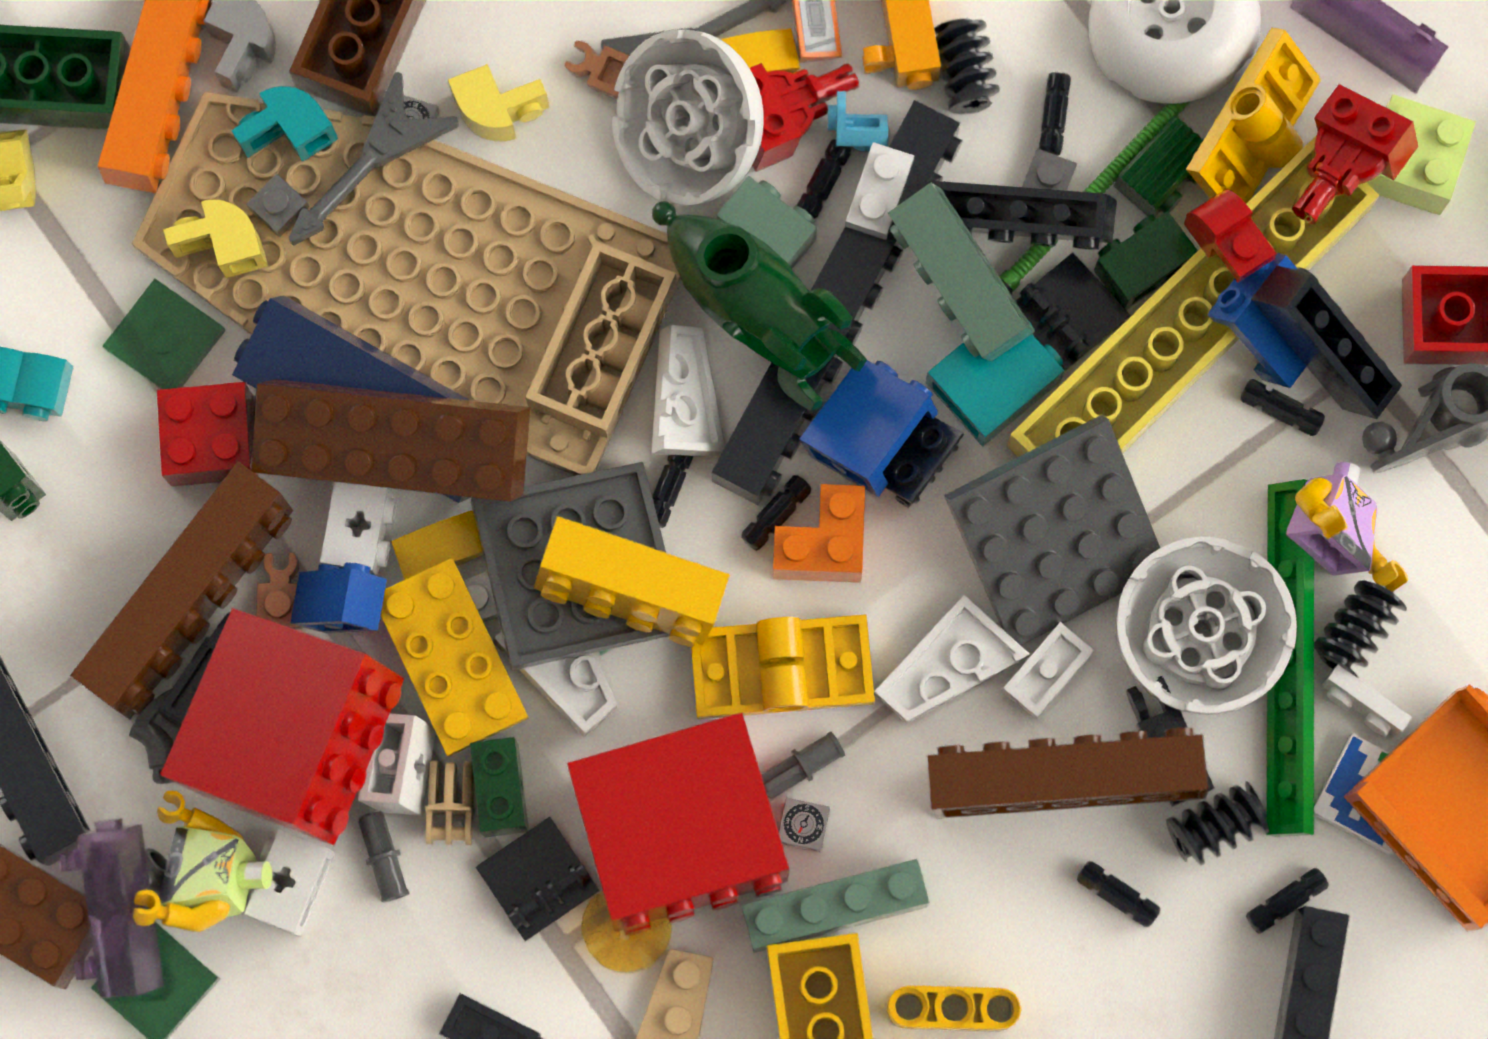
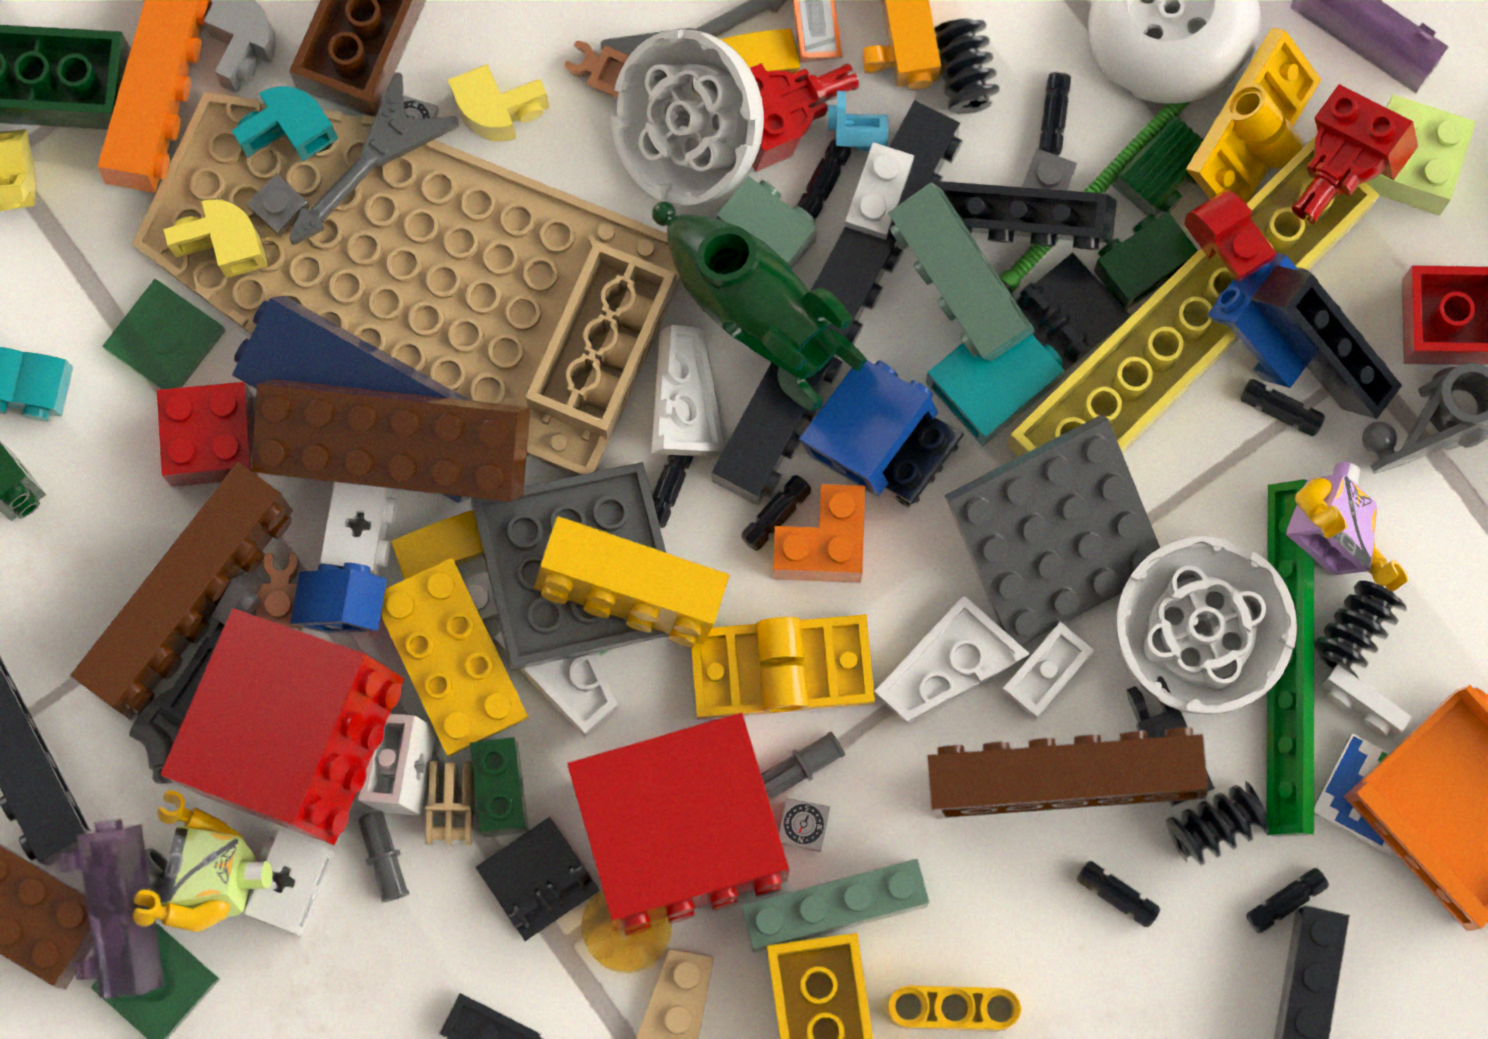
none -> flat silver plate [212,572,264,625]

